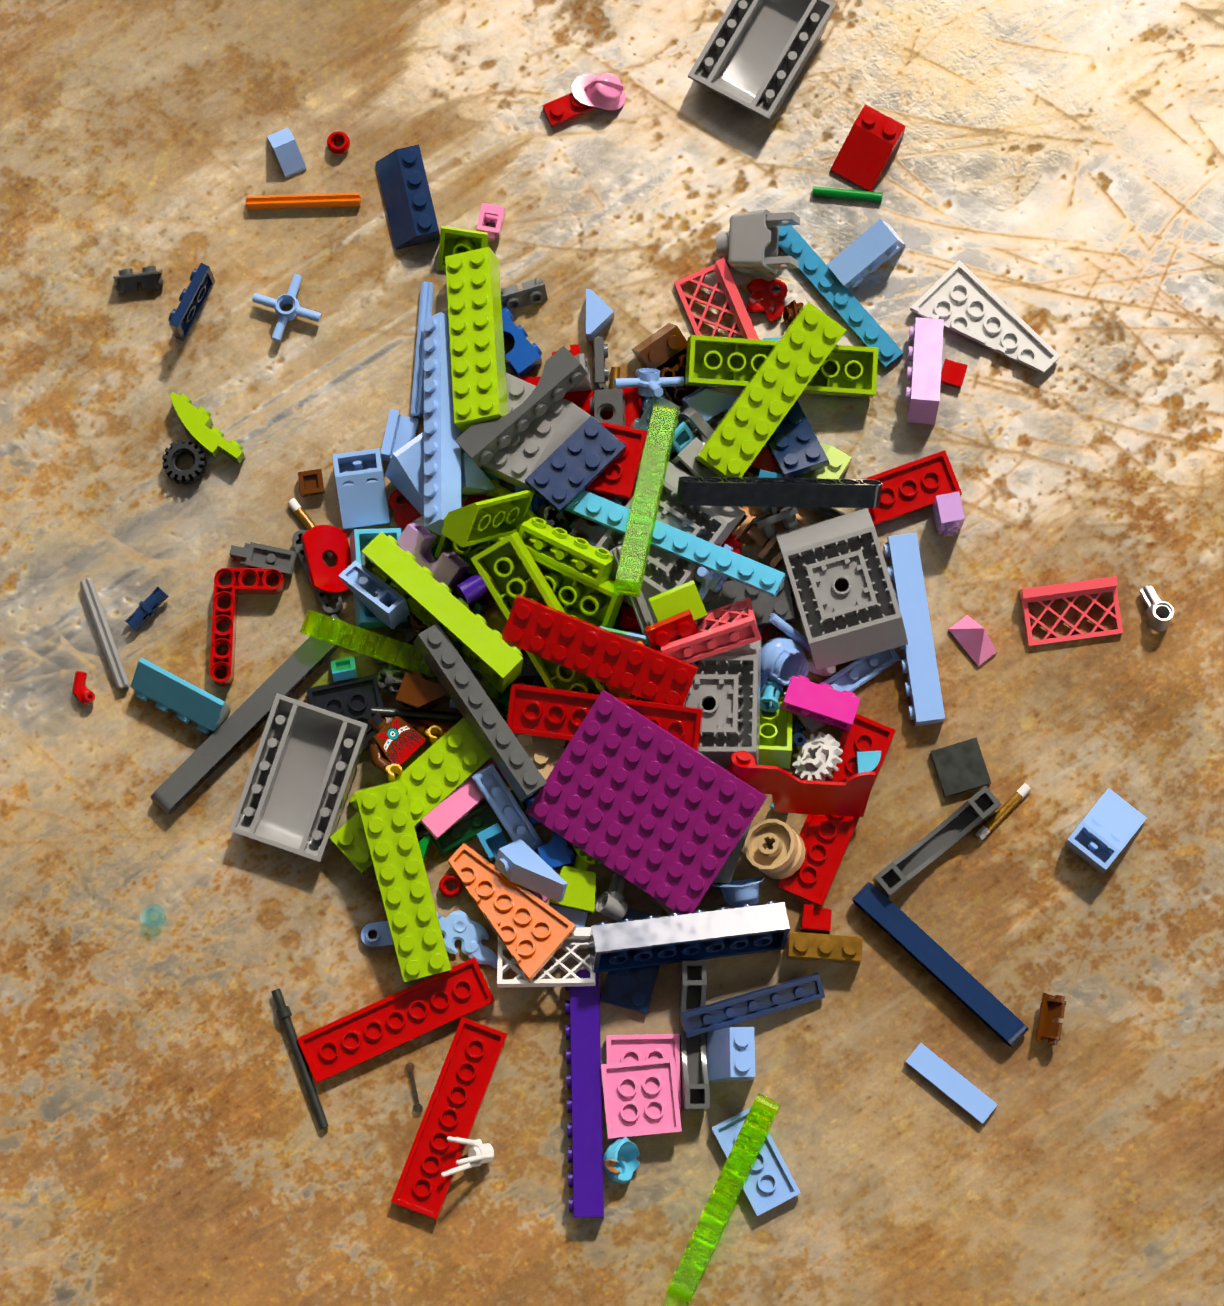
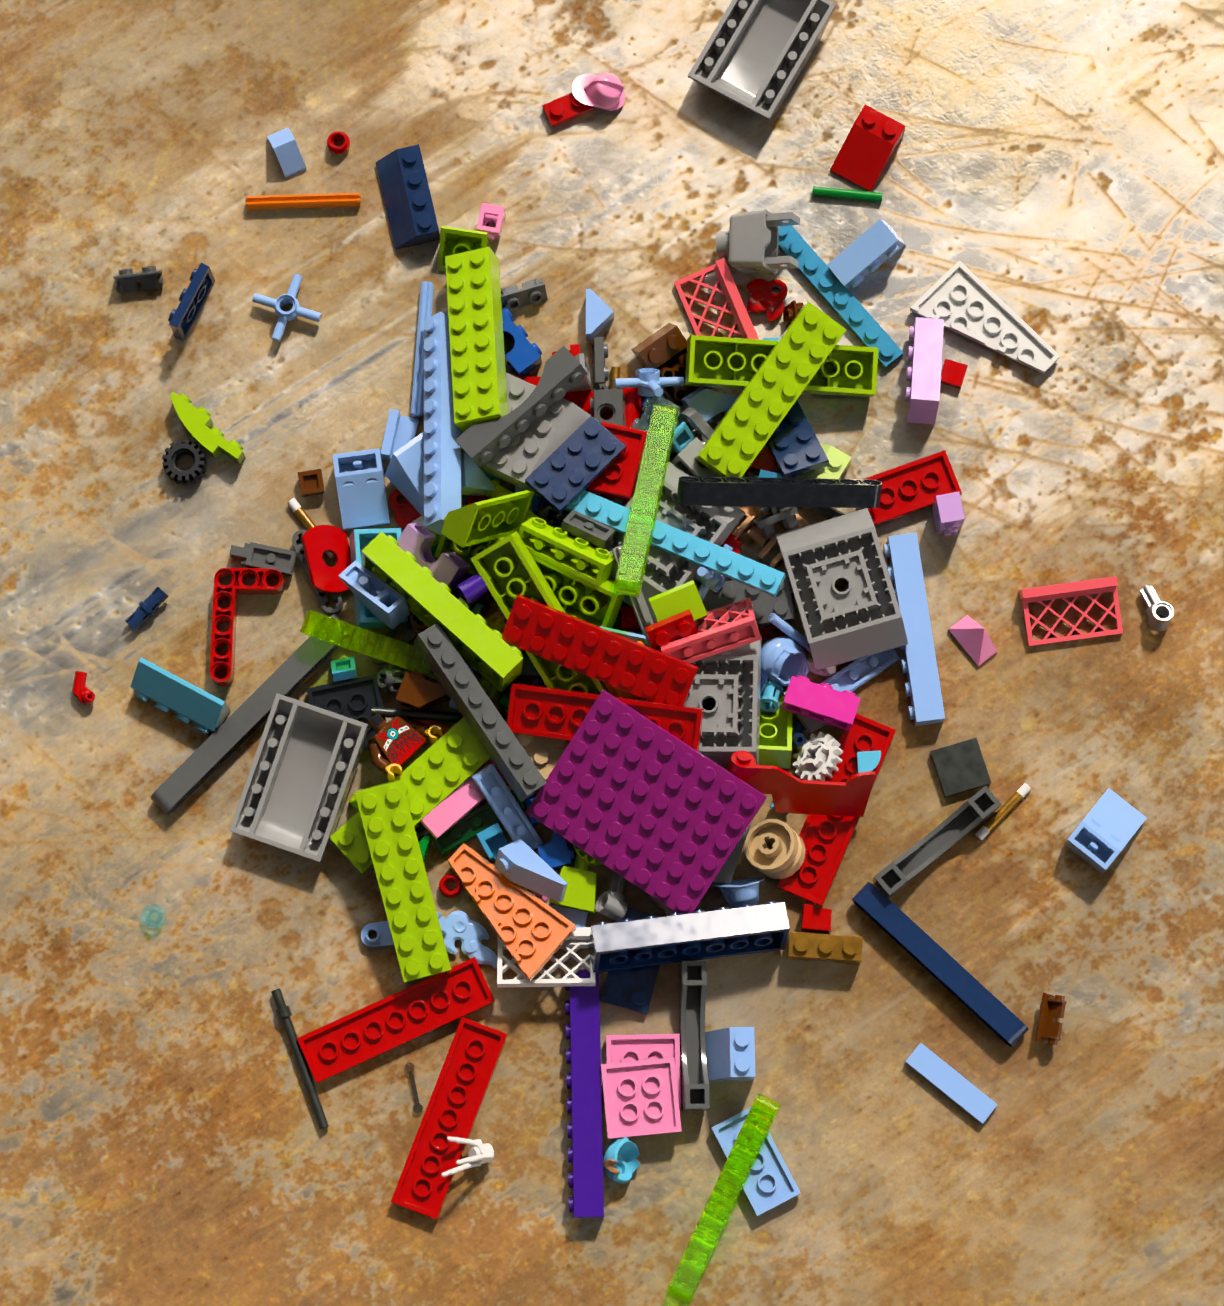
light grey axle [80,578,130,690] -> none
dark blue plate [679,973,825,1038] -> none
none -> dark grey plate [561,510,615,548]

